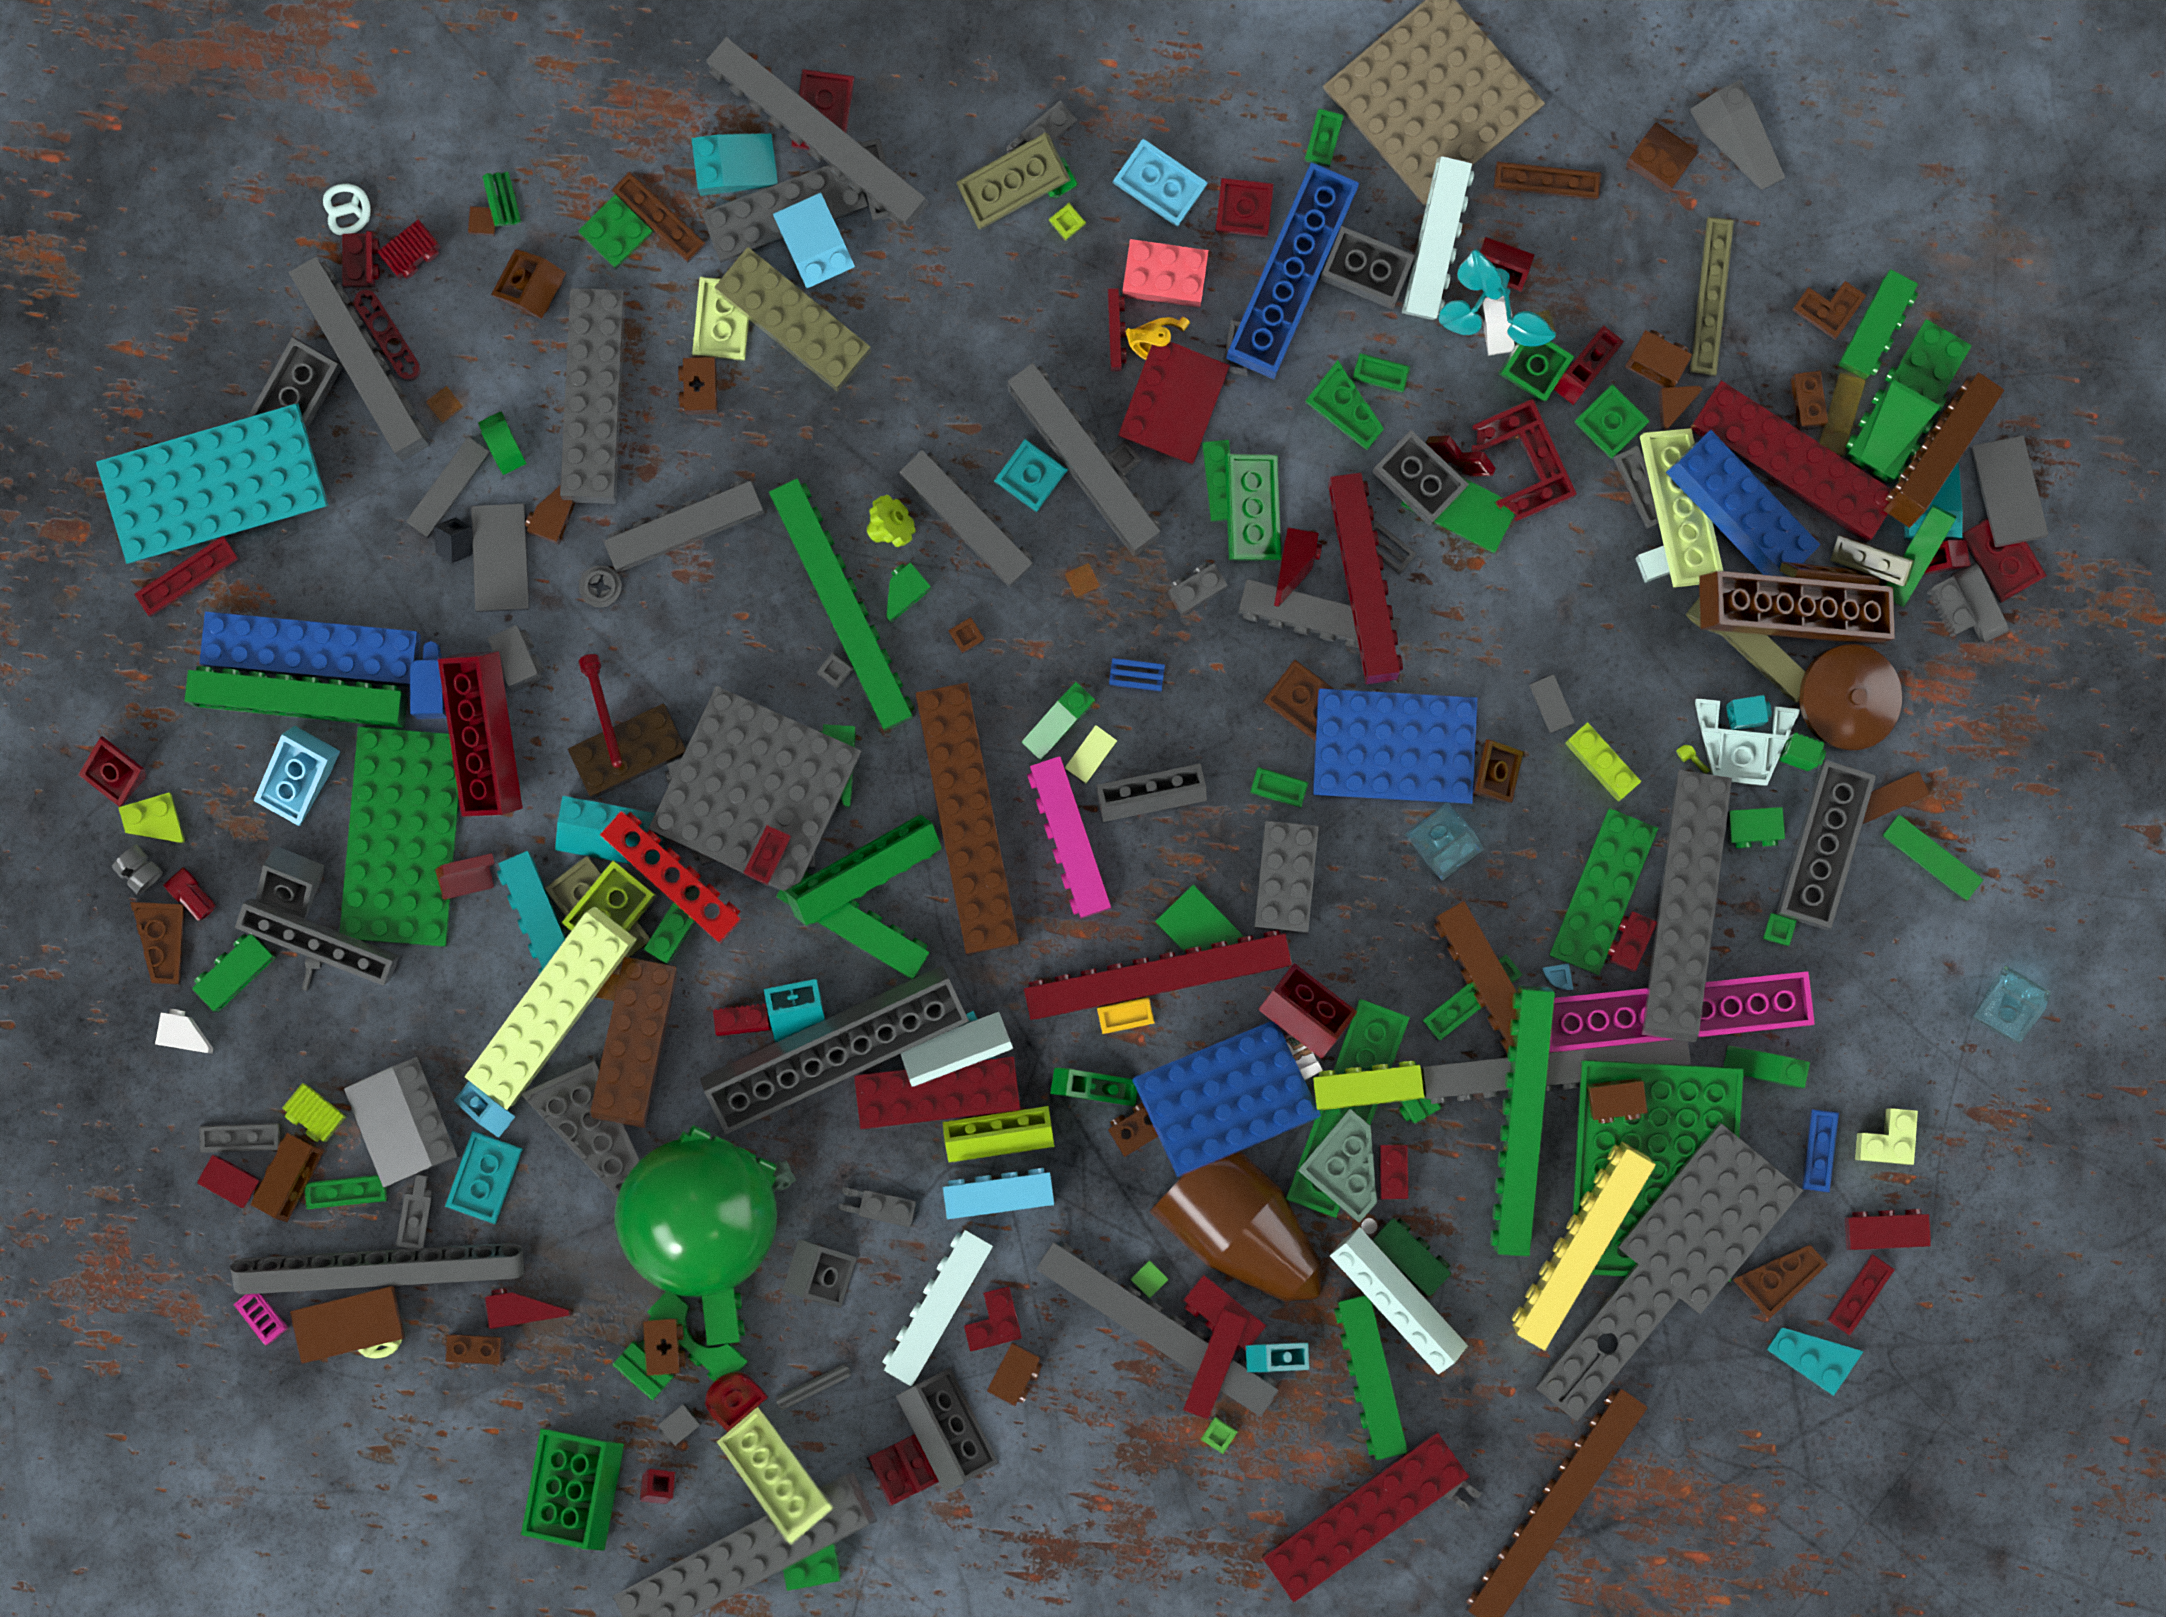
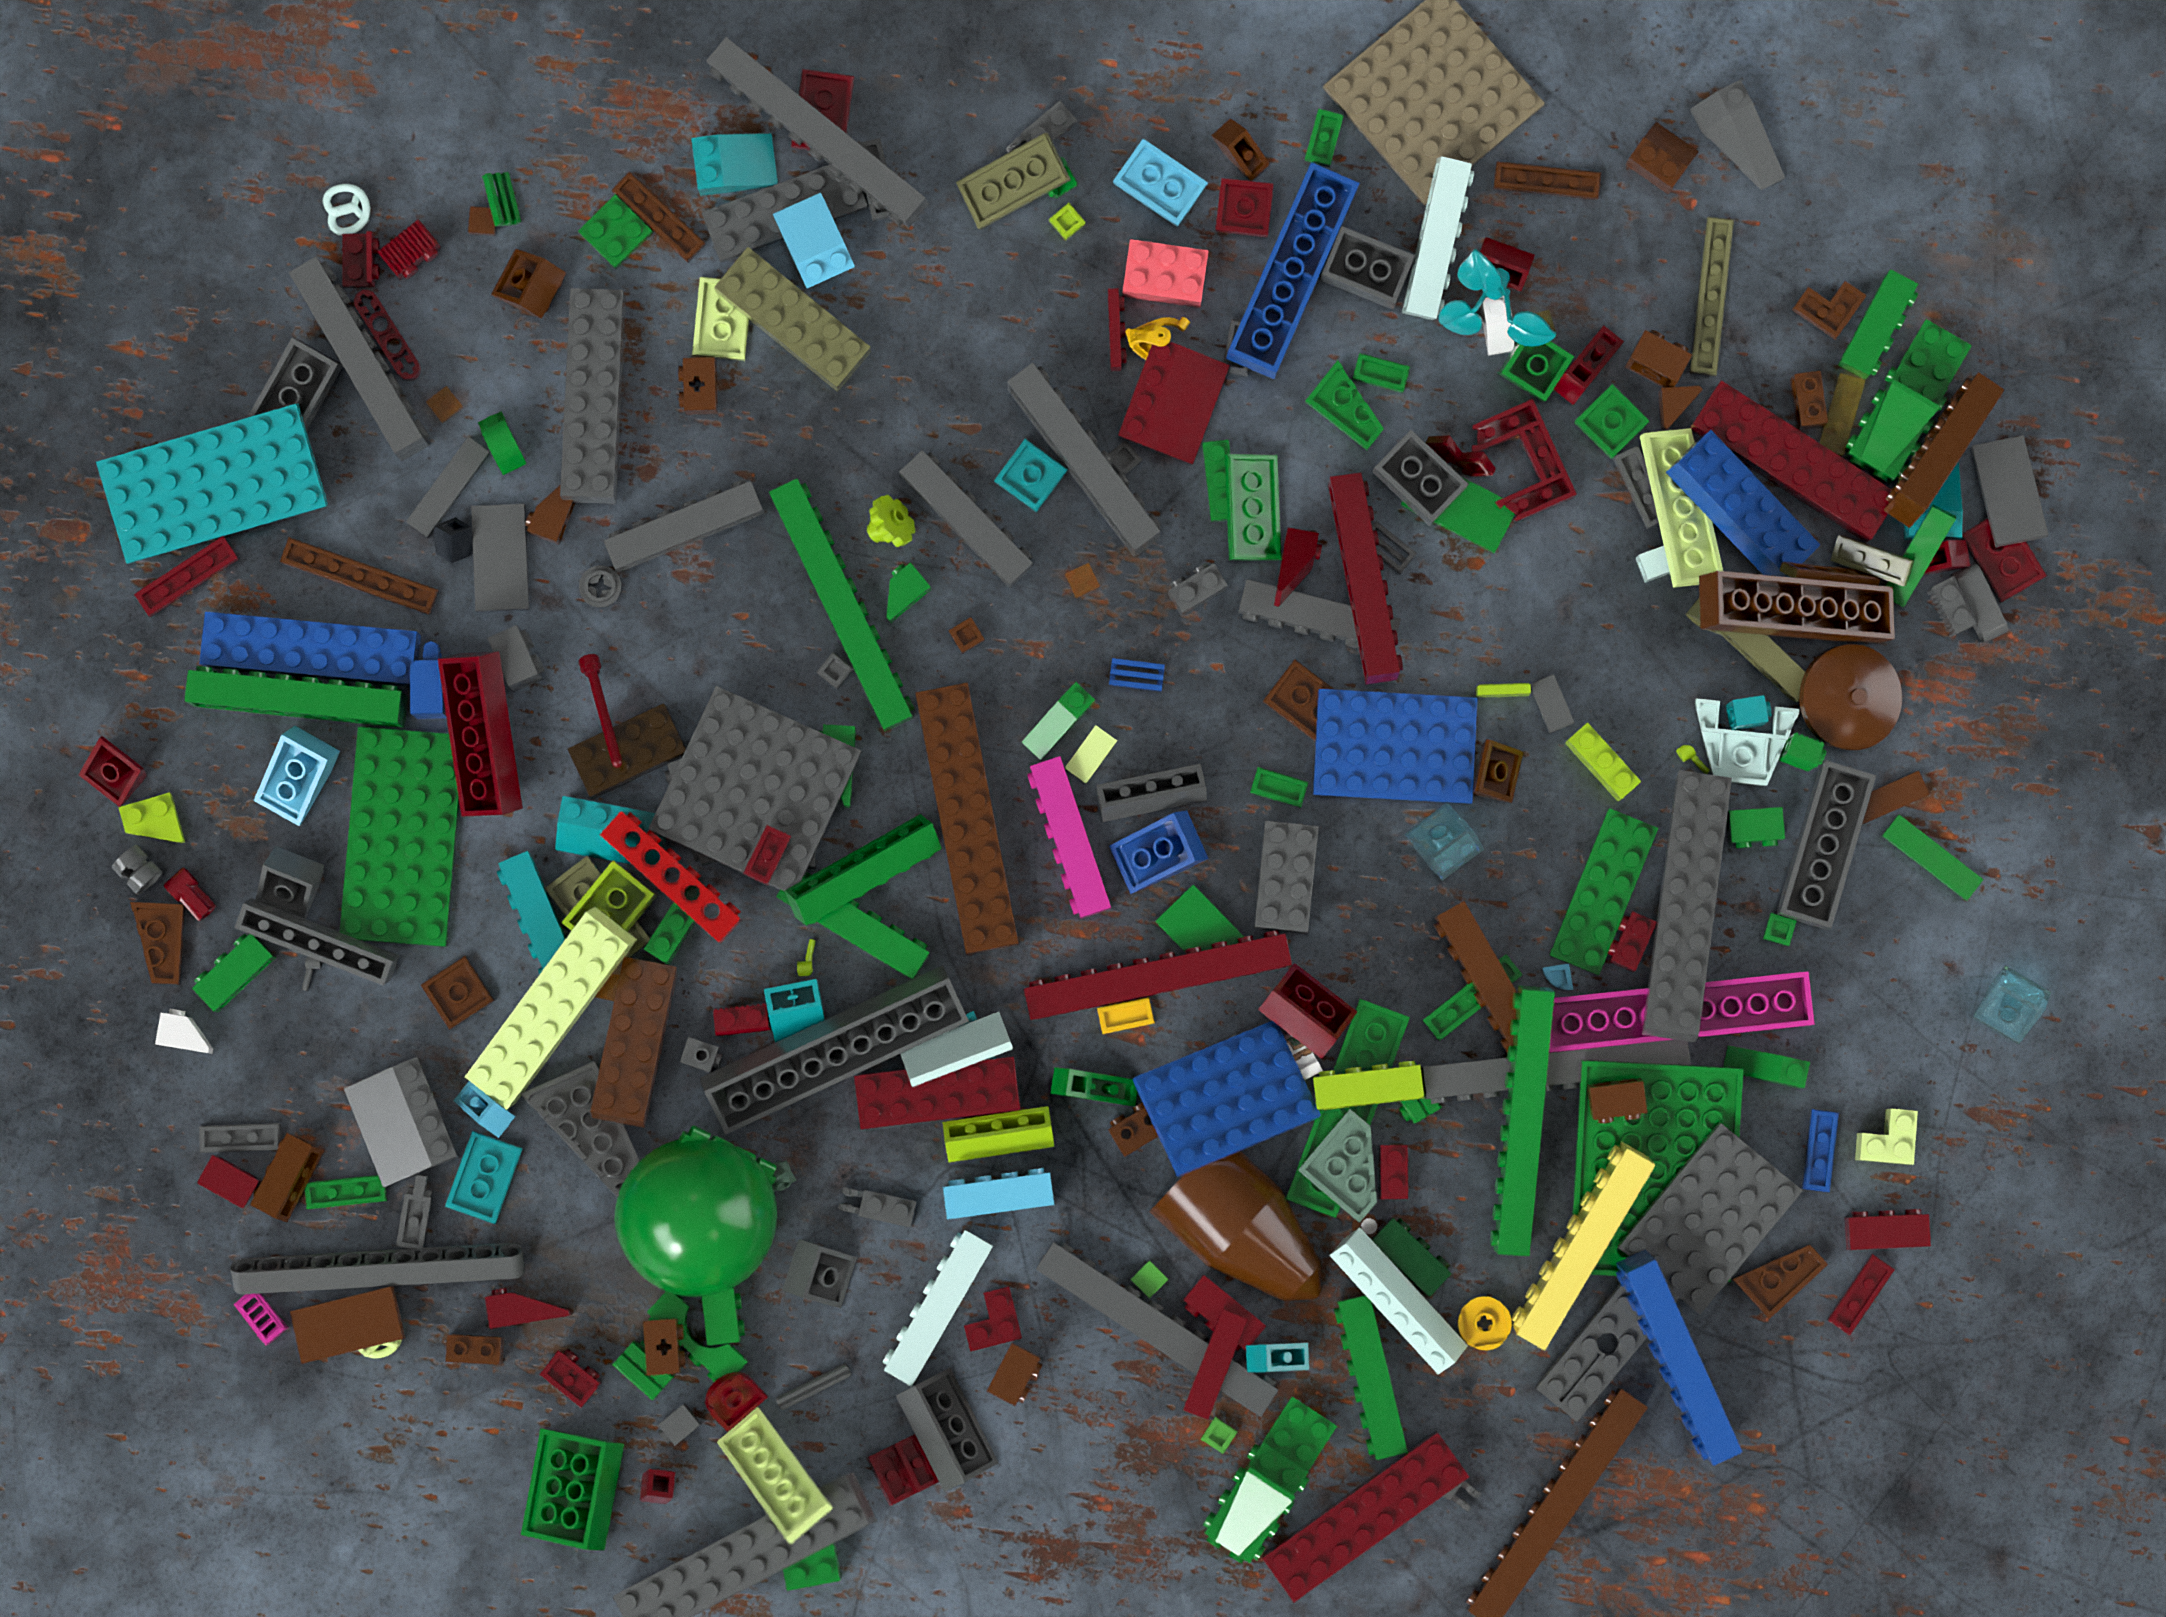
lime brick [282,1083,347,1142] -> none
dark red panel [435,853,495,900] -> none
teal wing [1766,1327,1864,1396] -> none
none -> reddish brown tile [280,537,439,615]
none -> reddish brown tile [421,956,495,1030]
none -> dark red bracket [539,1349,602,1408]
none -> dark grey brick [680,1037,723,1073]
none -> lime hand [797,939,816,976]
none -> blue slope [1109,810,1209,894]
none -> green wedge [1203,1396,1337,1564]
none -> reddish brown slope [1211,118,1270,181]
none -> yellow plate [1457,1296,1512,1350]
none -> lime tile [1475,683,1531,698]
none -> blue brick [1616,1249,1742,1466]

